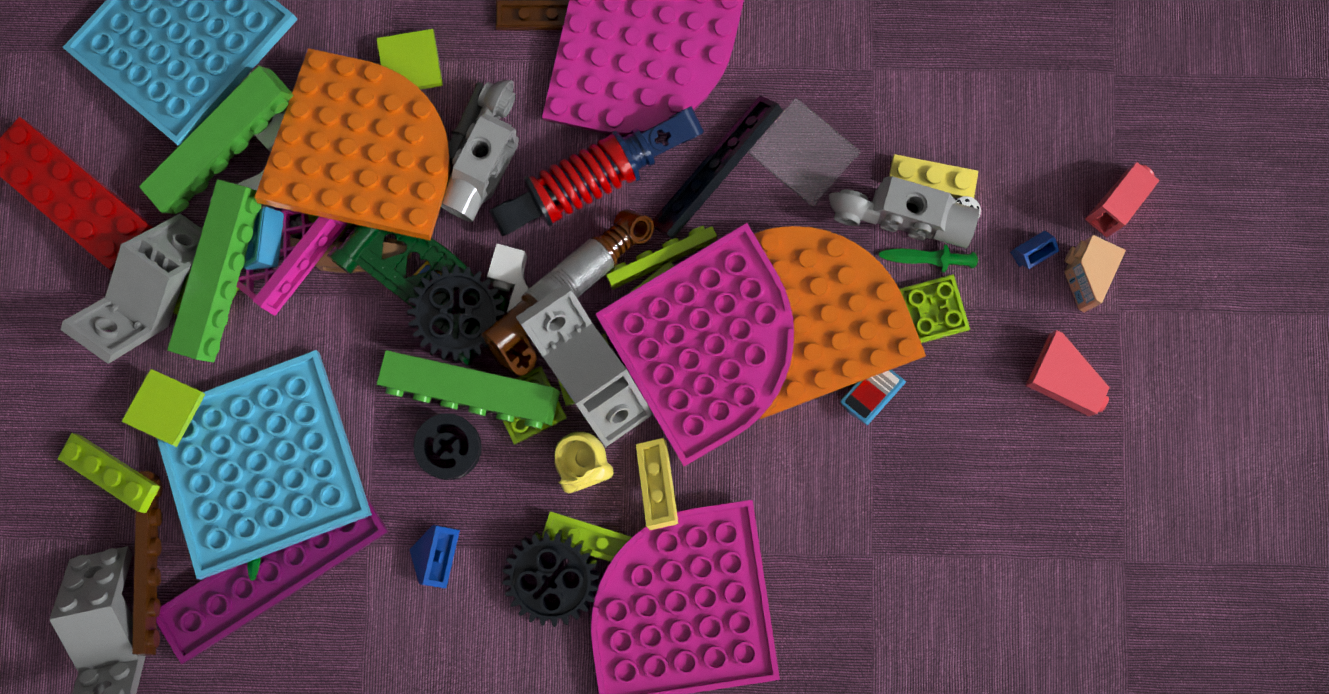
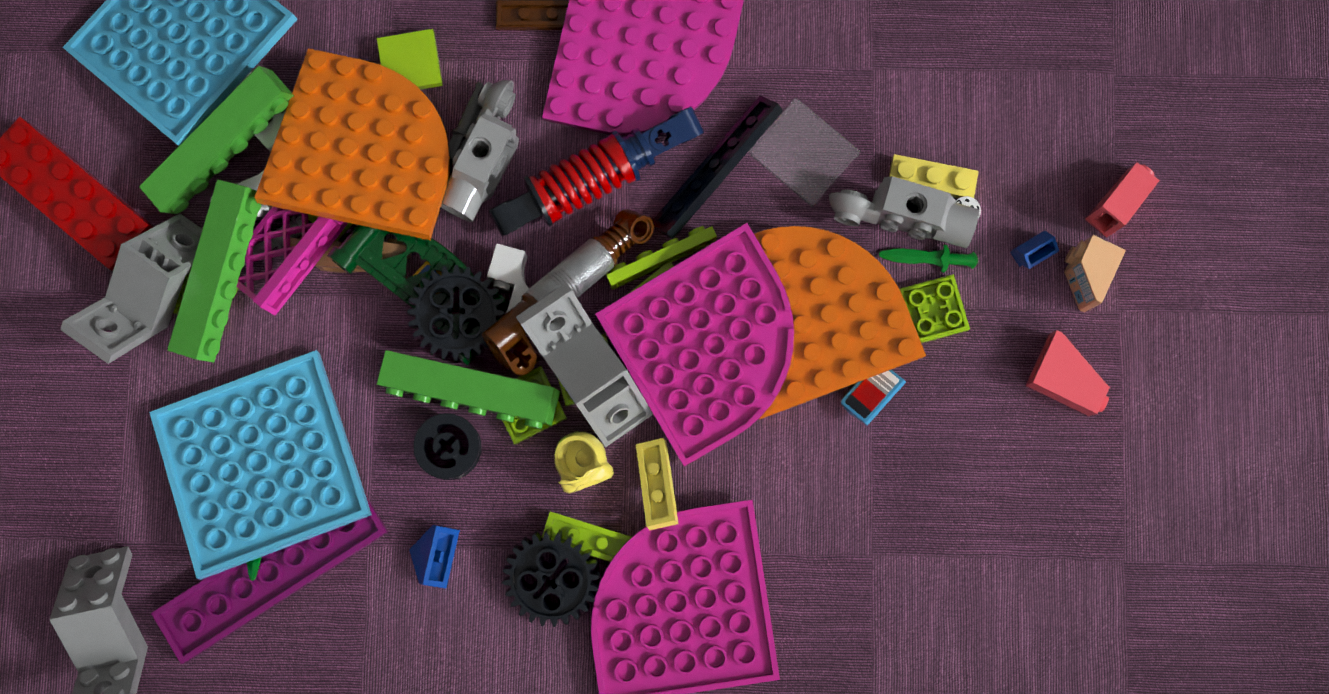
lime plate [58,433,160,513] -> none
lime tile [122,369,205,447] -> none
reddish brown plate [132,471,163,656] -> none
dark azure slope [243,207,284,270] -> none

